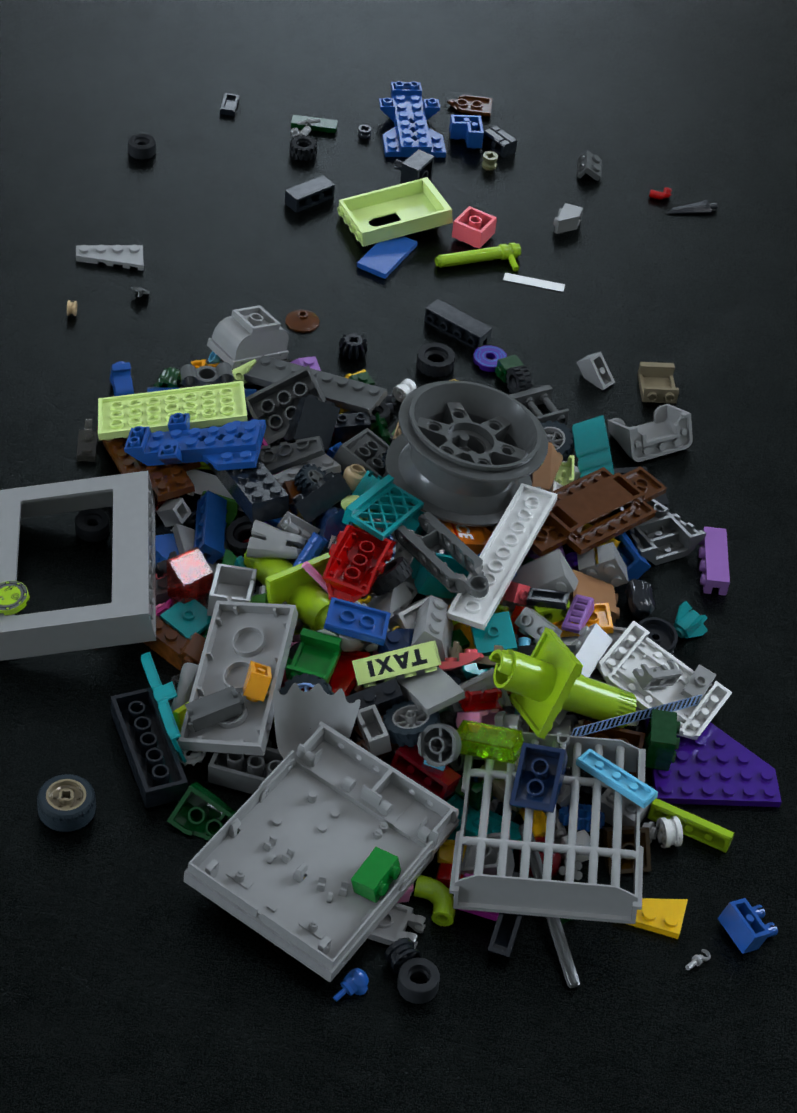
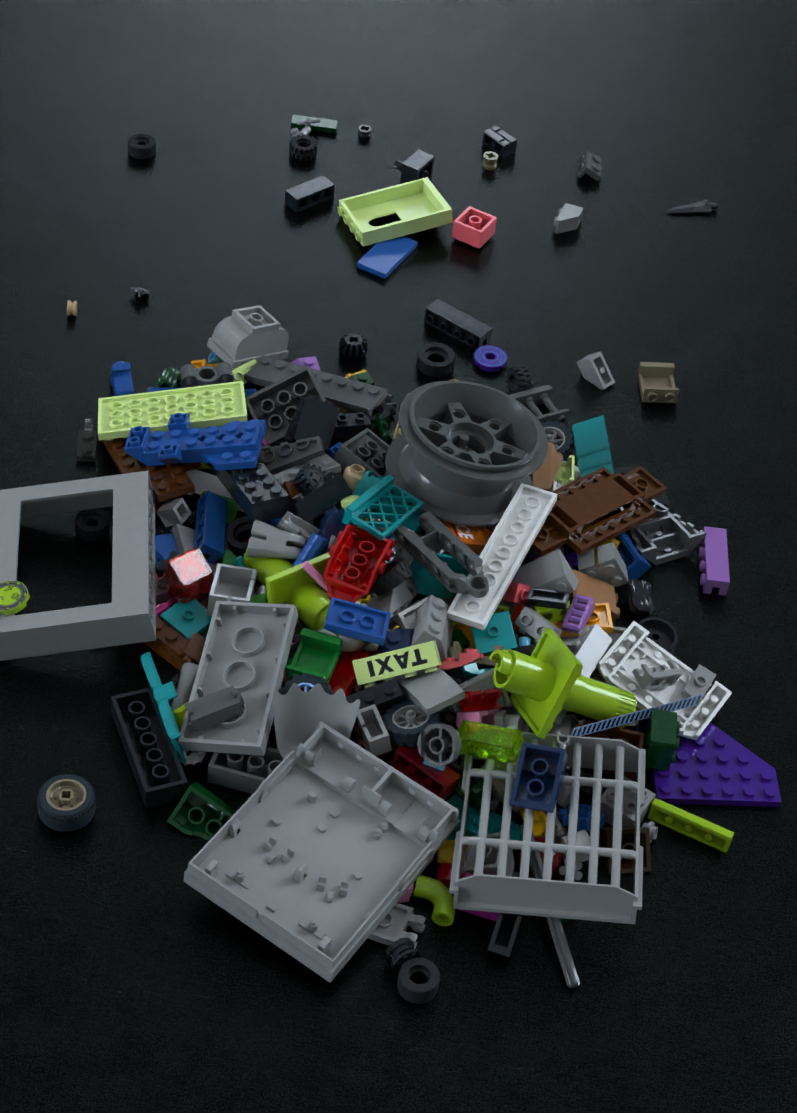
light grey wing [76,245,144,271] -> none
tile [220,93,240,116] -> none
light orange slope [243,661,272,702] -> none
reddish brown dish [286,310,320,333] -> none
blue piece [333,968,369,1002] -> none
green brick [351,847,401,903] -> none
blue piece [379,81,446,158] -> none
white wheel [393,379,417,402] -> none
lime cylinder [435,242,521,271] -> none
reddish brown tile [447,94,493,117] -> none
blue brick [449,115,484,149] -> none
dark green brick [495,355,524,383] -> none
white sticker [503,273,565,292] -> none
medium azure tile [576,748,658,809] -> none
light grey windscreen [608,404,693,462] -> none
yellow wing [628,898,688,939] -> none
red arm [649,187,672,200] -> none
white wheel [656,816,683,848] -> none
teal brick [673,601,708,638] -> none
light grey hand [685,949,711,970] -> none
blue brick [718,898,778,954] -> none

